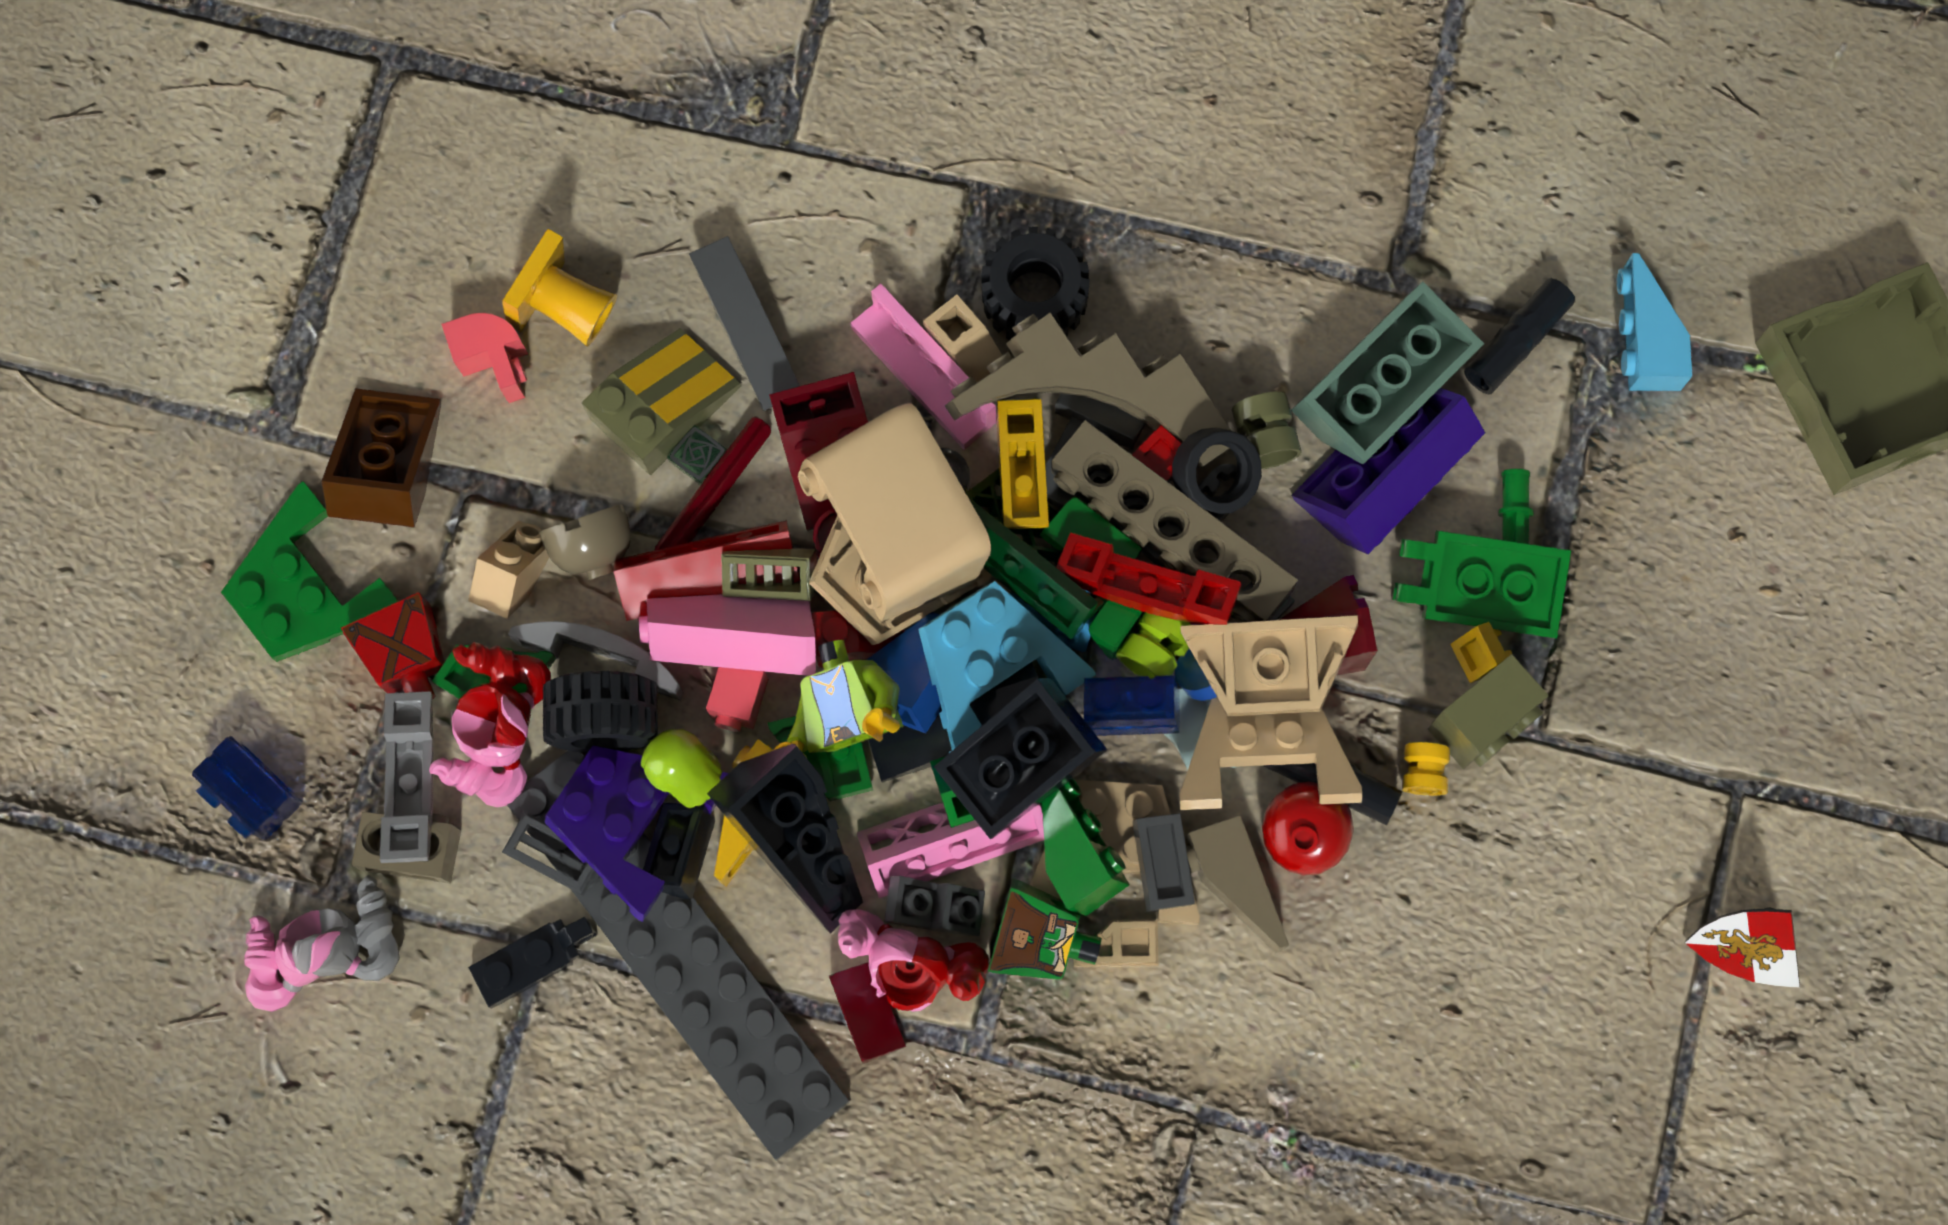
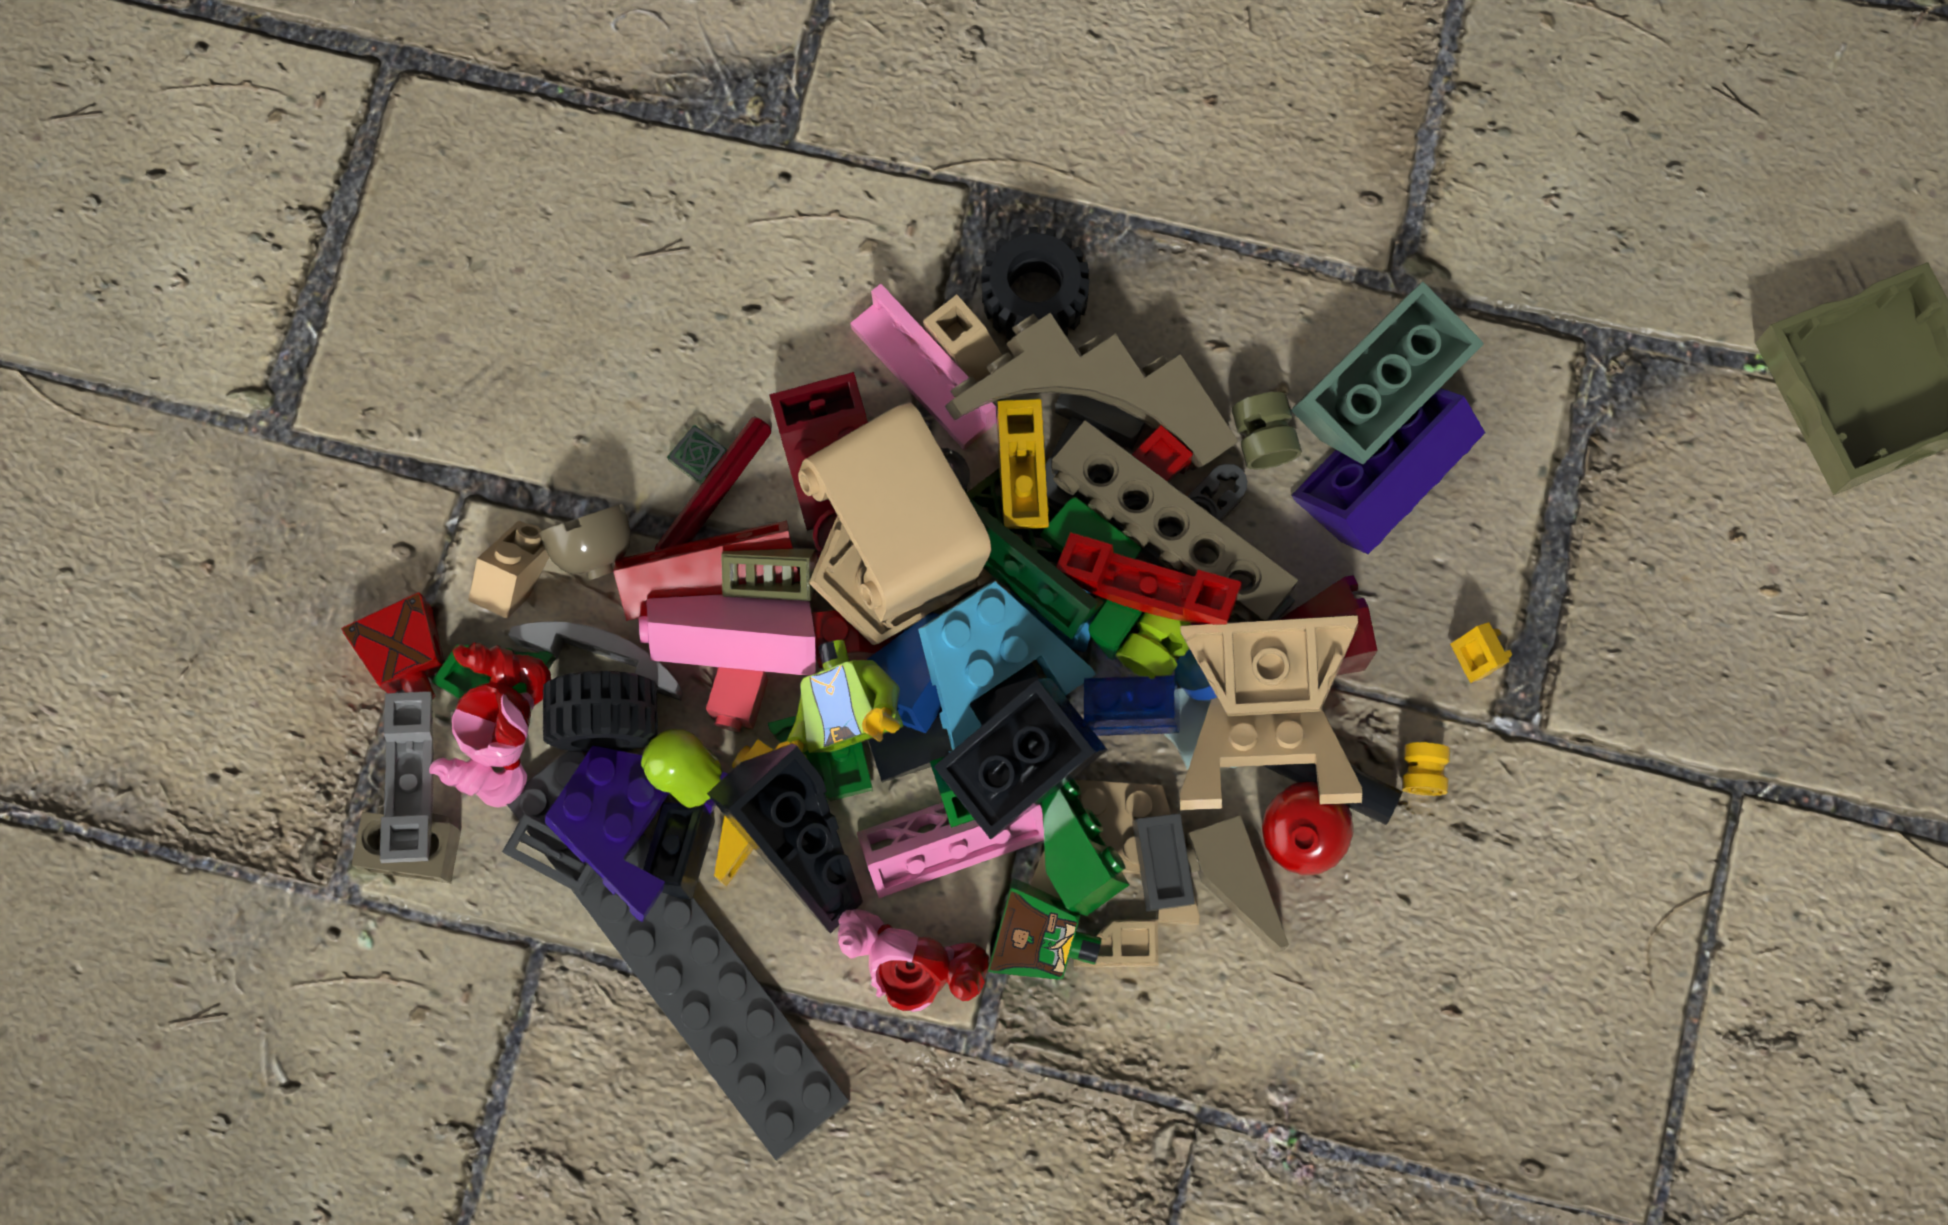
clear blue brick [192,736,303,840] -> none
green wing [221,481,399,662] -> none
hair [244,875,400,1012] -> none
reddish brown slope [321,388,441,528] -> none
coral brick [441,313,528,403] -> none
black hinge [468,917,597,1009] -> none
yellow plant [502,229,617,347] -> none
olive slope [581,328,741,476] -> none
dark grey slope [689,236,800,411] -> none
dark red slope [829,962,906,1064] -> none
dark grey slope [884,876,985,936] -> none
black tyre [1172,428,1262,514] -> none
green tile [1392,530,1571,639] -> none
olive brick [1428,654,1549,770] -> none
black axle [1464,278,1576,395] -> none
green axle [1498,469,1534,544] -> none
medium azure slope [1617,253,1692,391] -> none
shield [1685,907,1800,988] -> none

